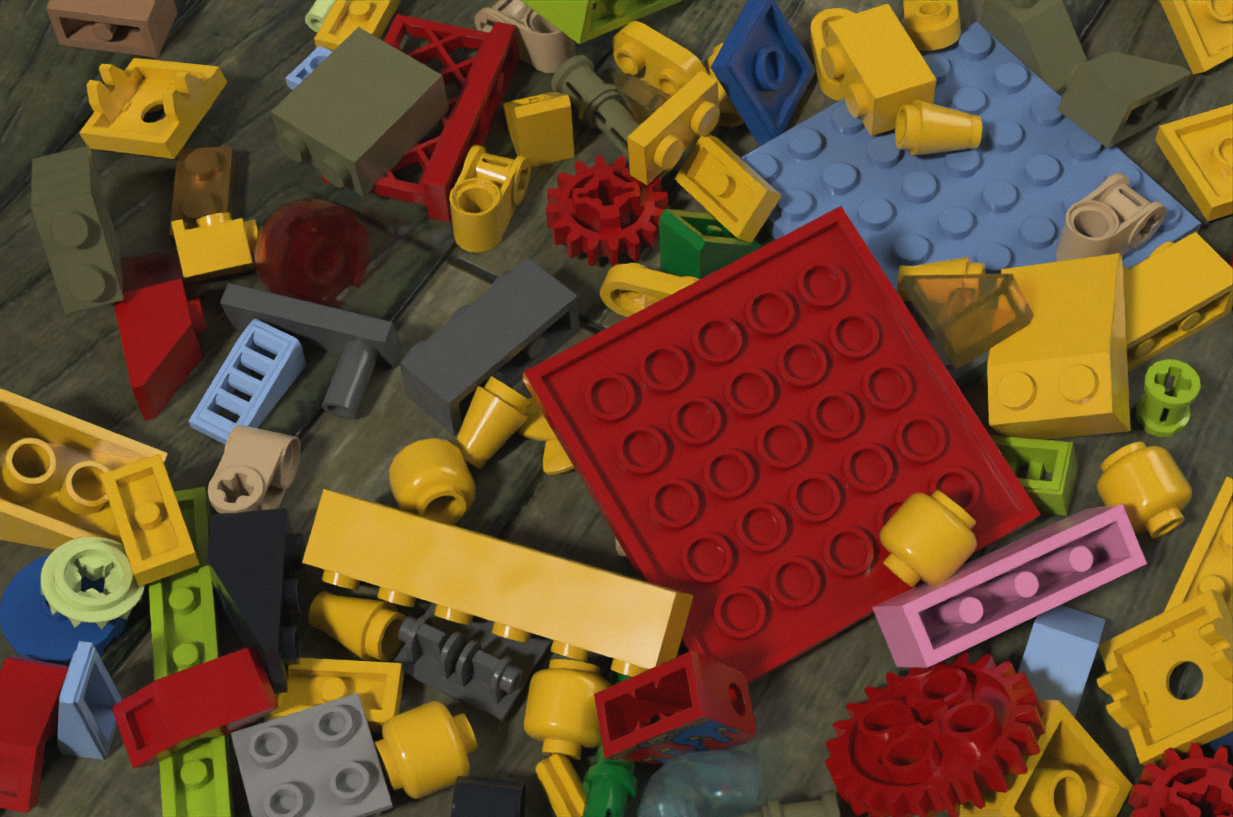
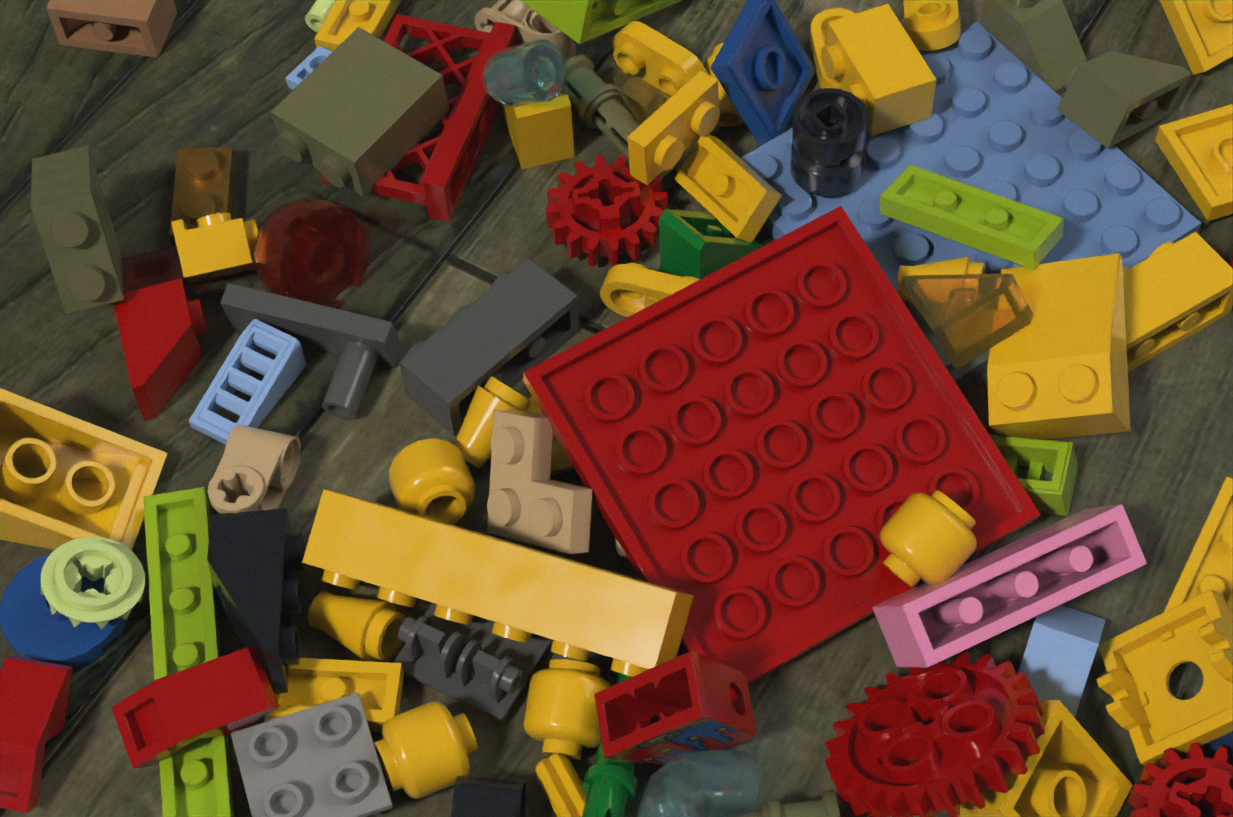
light blue slope [57,641,122,760] -> none
yellow piece [79,58,227,159] -> none
yellow plate [100,453,200,587] -> none
yellow piece [449,145,531,253] -> none
yellow cone [895,99,982,156] -> none
tan piece [1055,172,1167,261] -> none
yellow head [1097,441,1192,538] -> none
lime bush [1135,359,1201,438] -> none
none -> clear light blue cylinder [482,39,565,106]
none -> tan plate [487,409,593,554]
none -> black wheel [790,88,868,196]
none -> lime plate [880,164,1064,270]

